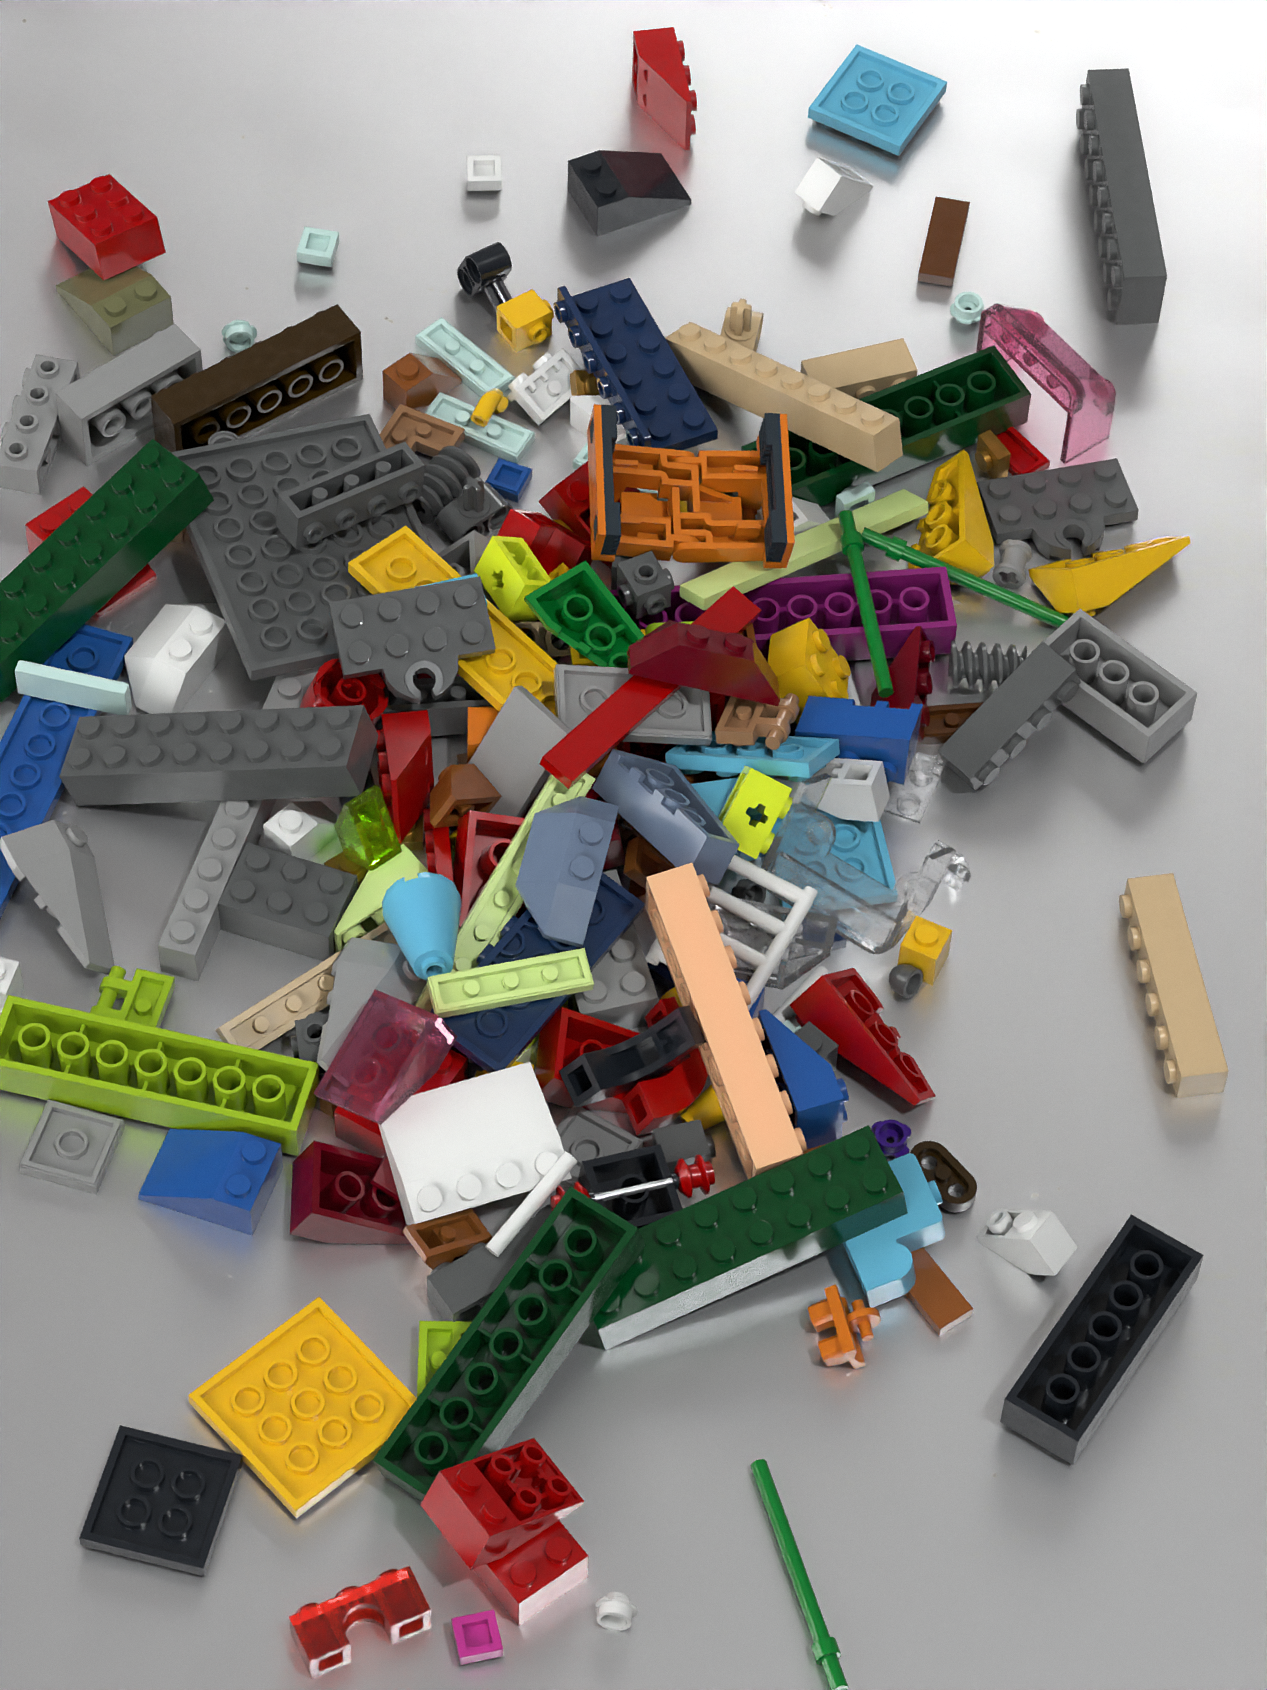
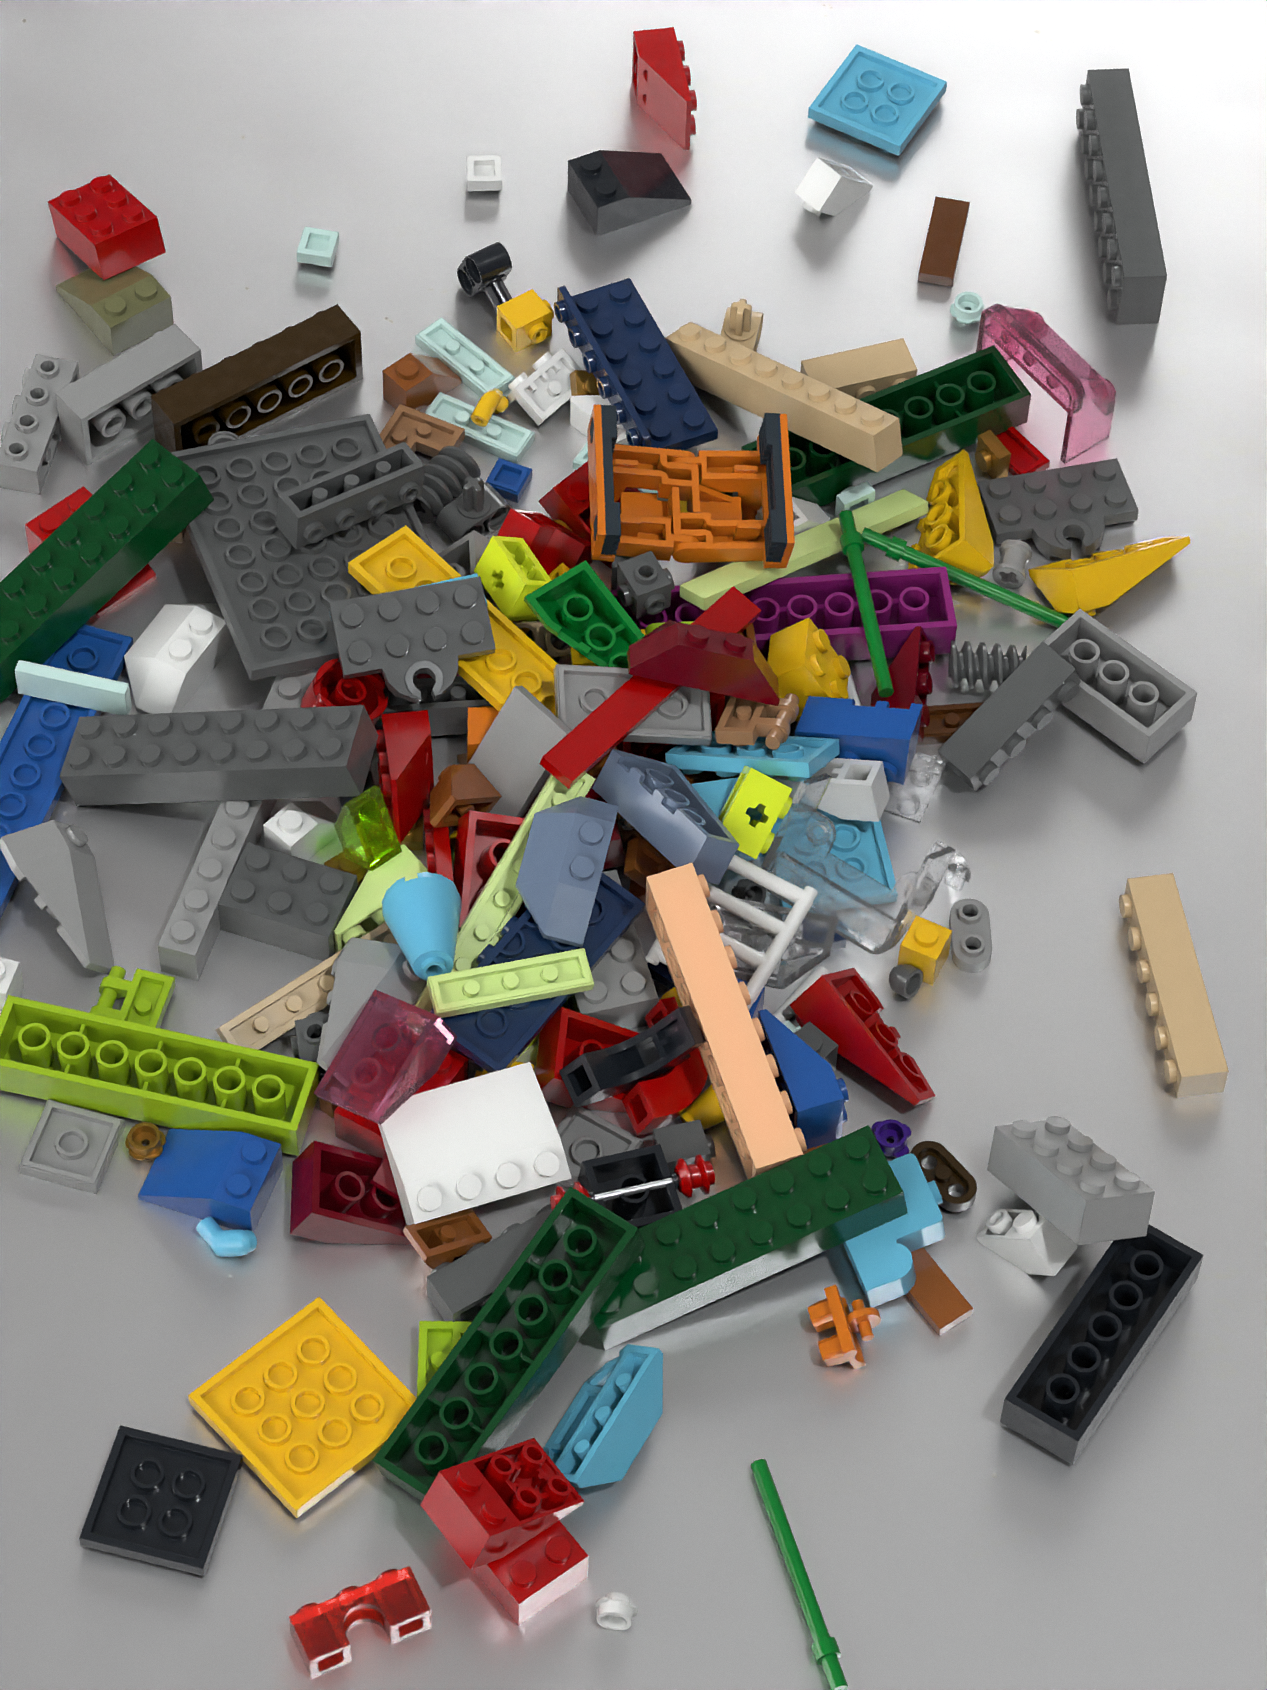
light aqua plate [222,320,257,353] -> none
dark pink plate [451,1610,503,1665] -> none
white bar [485,1151,578,1257] -> none
none -> pearl gold plate [125,1122,166,1161]
none -> medium azure arm [196,1217,257,1257]
none -> medium azure wedge [543,1344,663,1488]
none -> light grey plate [949,899,992,973]
none -> light grey brick [987,1116,1155,1245]

